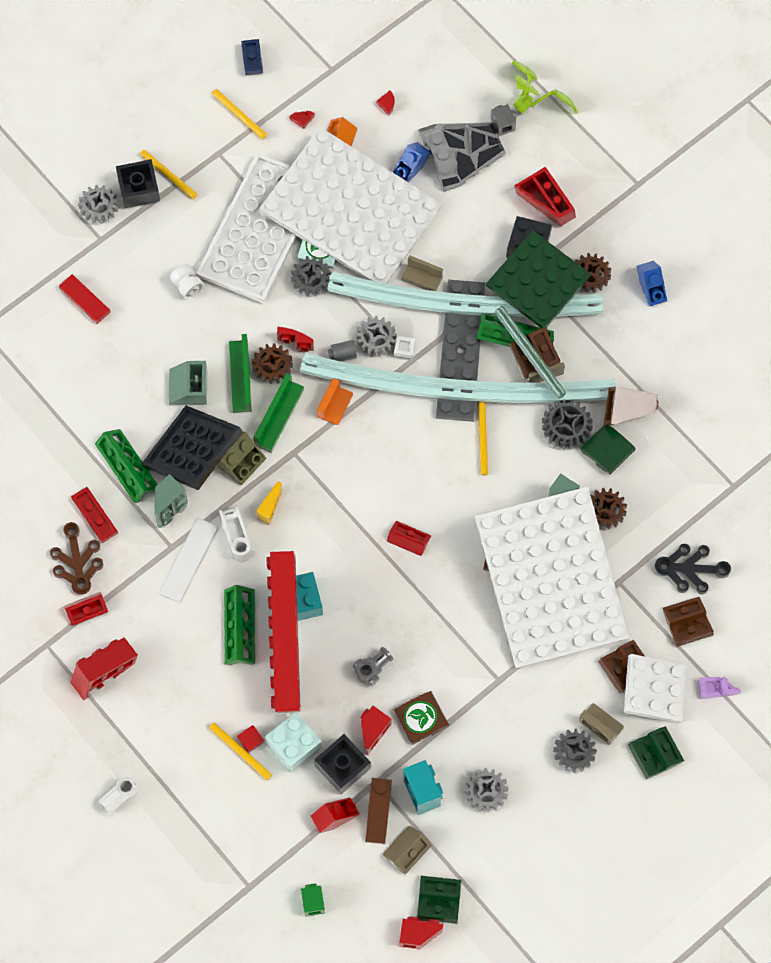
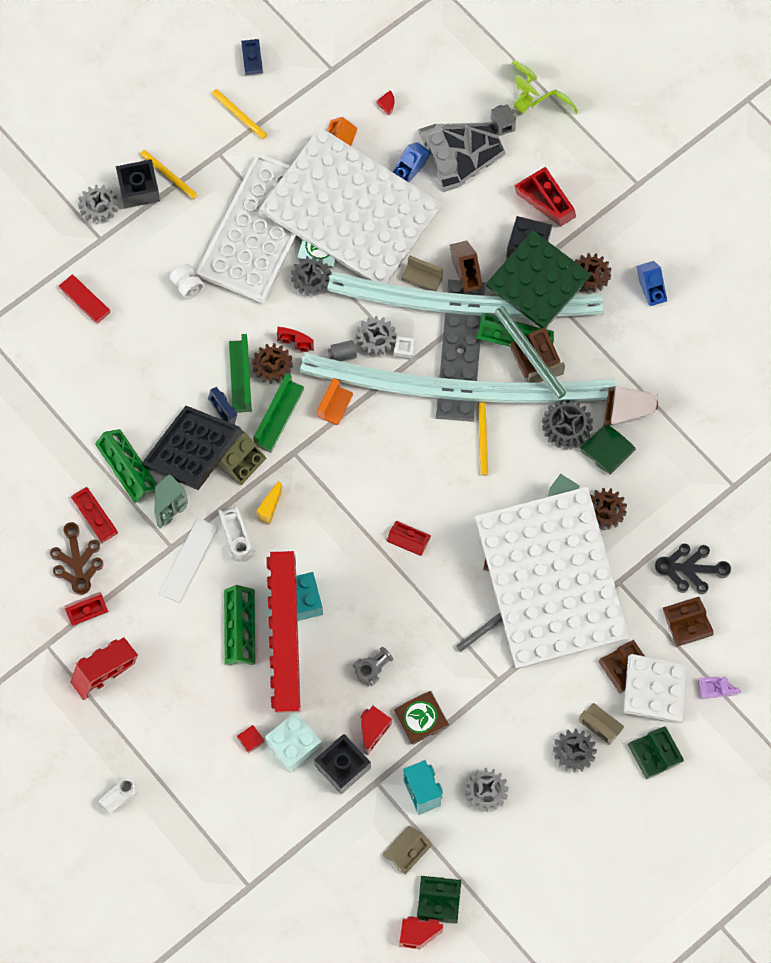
sand green slope [169,361,207,405] -> none
yellow bar [209,722,272,780] -> none
red tile [289,110,315,129] -> none
green brick [301,884,325,917] -> none
red slope [310,797,360,833] -> none
reddish brown slope [365,778,392,844] -> none
none -> dark blue plate [208,387,237,425]
none -> reddish brown slope [449,240,483,292]
none -> dark grey bar [456,613,502,652]

